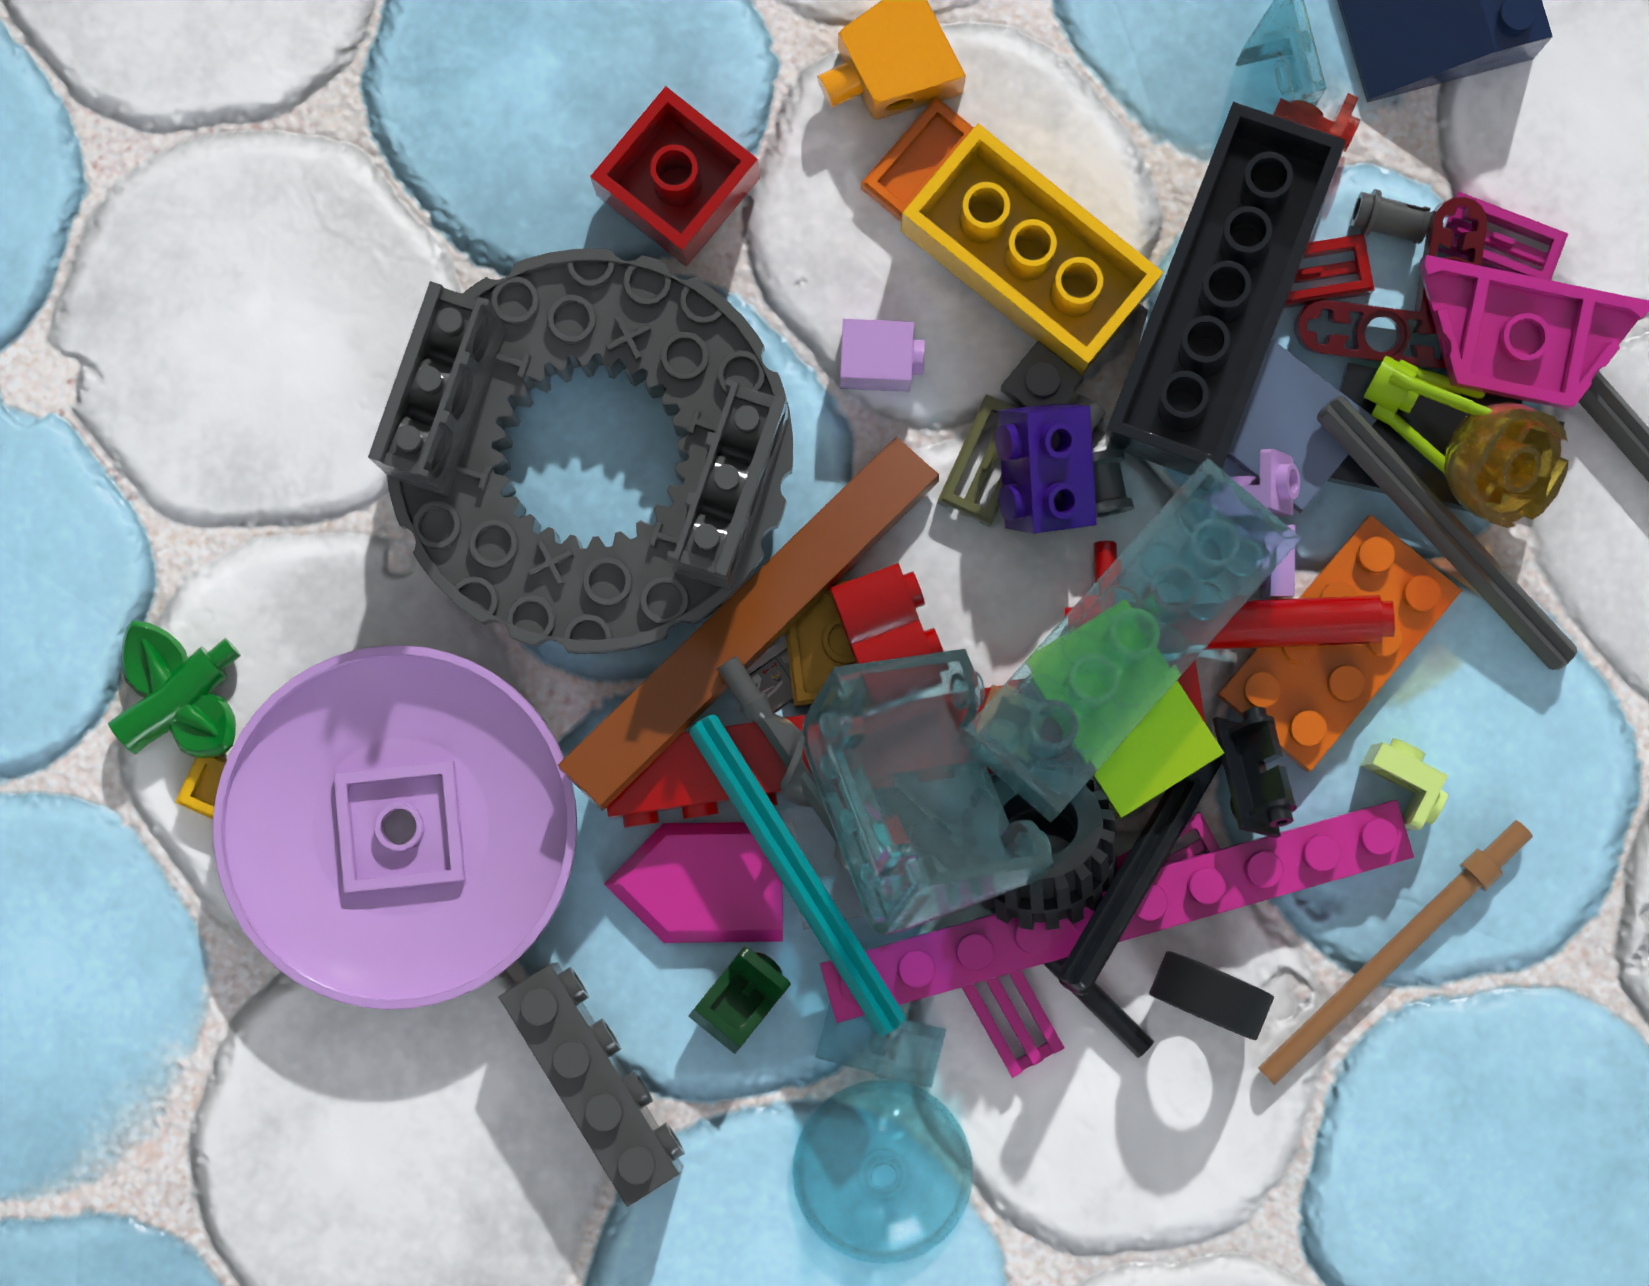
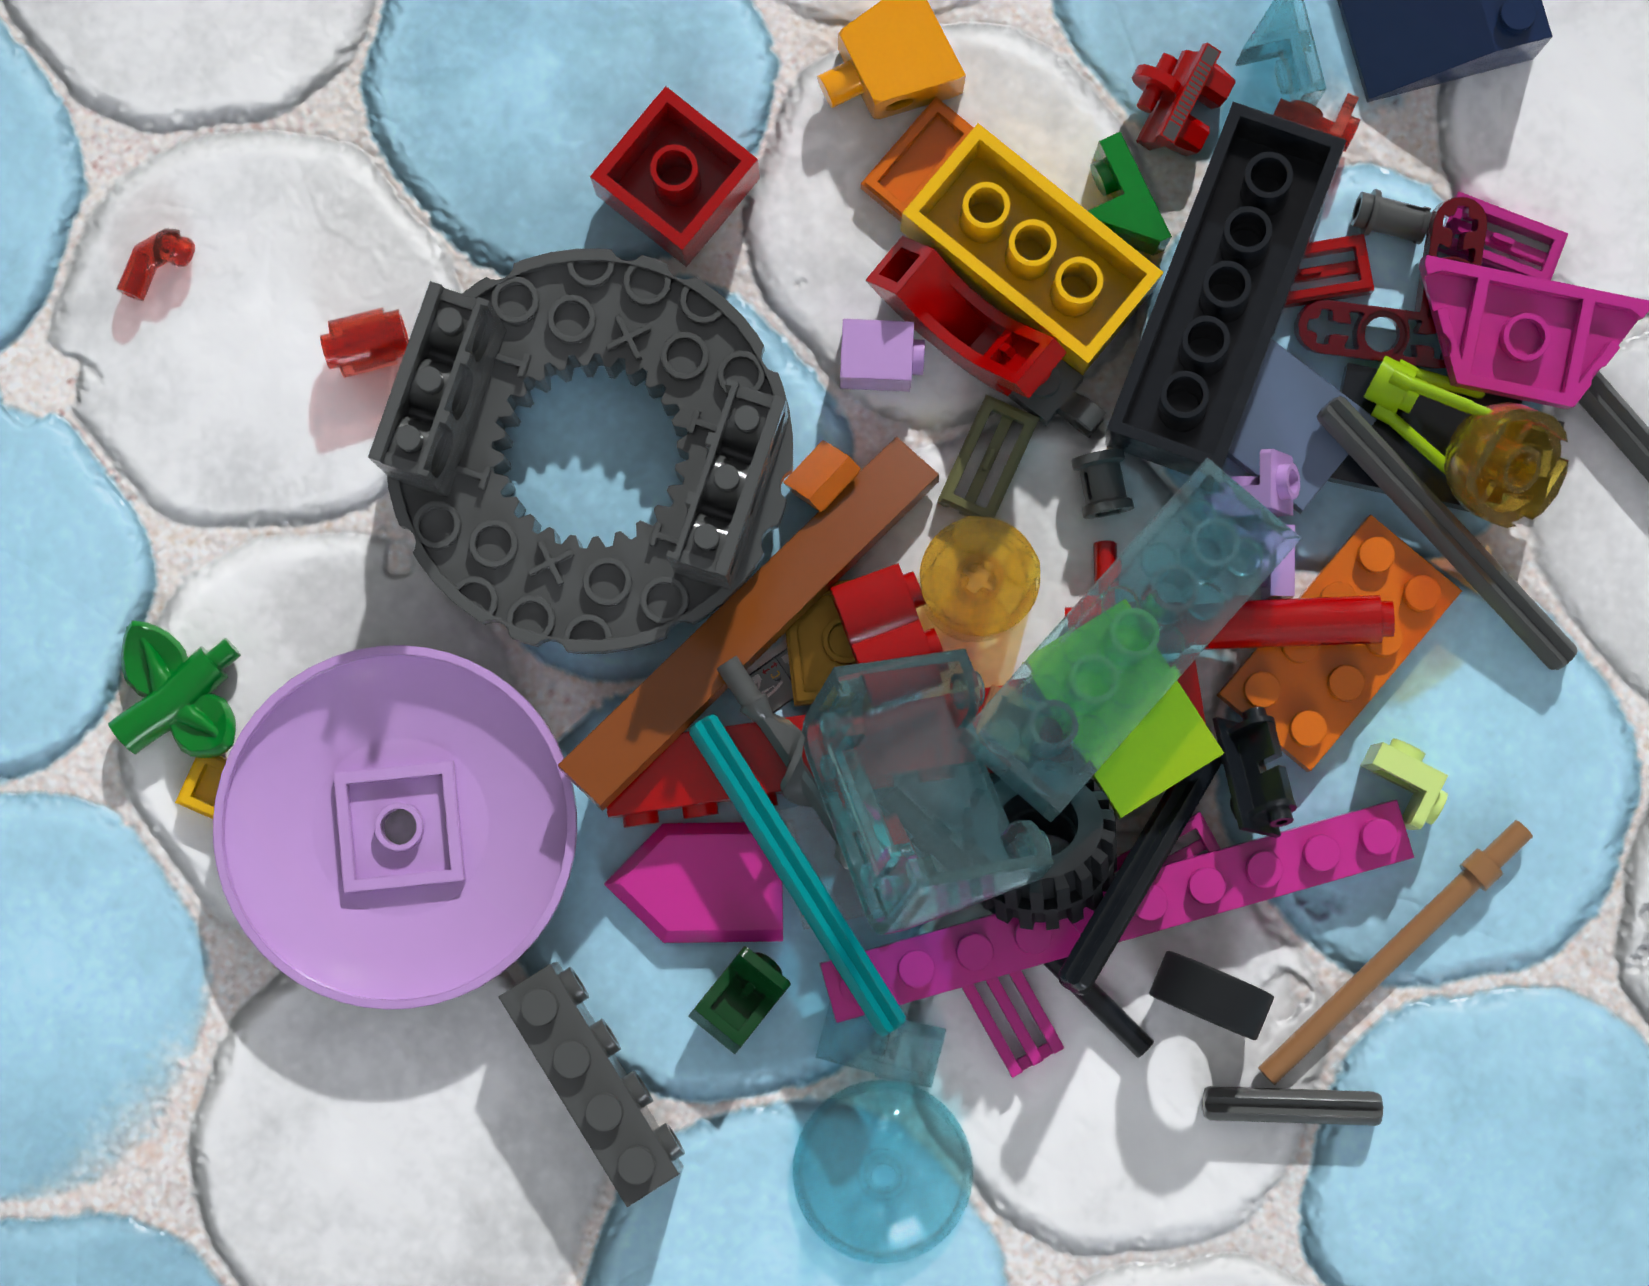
dark purple brick [995,403,1097,534] -> none
none -> clear red arm [116,228,195,301]
none -> clear red brick [320,307,409,378]
none -> orange tile [783,440,861,512]
none -> red arch [865,235,1067,399]
none -> clear yellow brick [918,516,1040,642]
none -> green slope [1088,132,1172,256]
none -> red hips [1132,42,1236,156]
none -> dark grey axle [1202,1086,1383,1126]

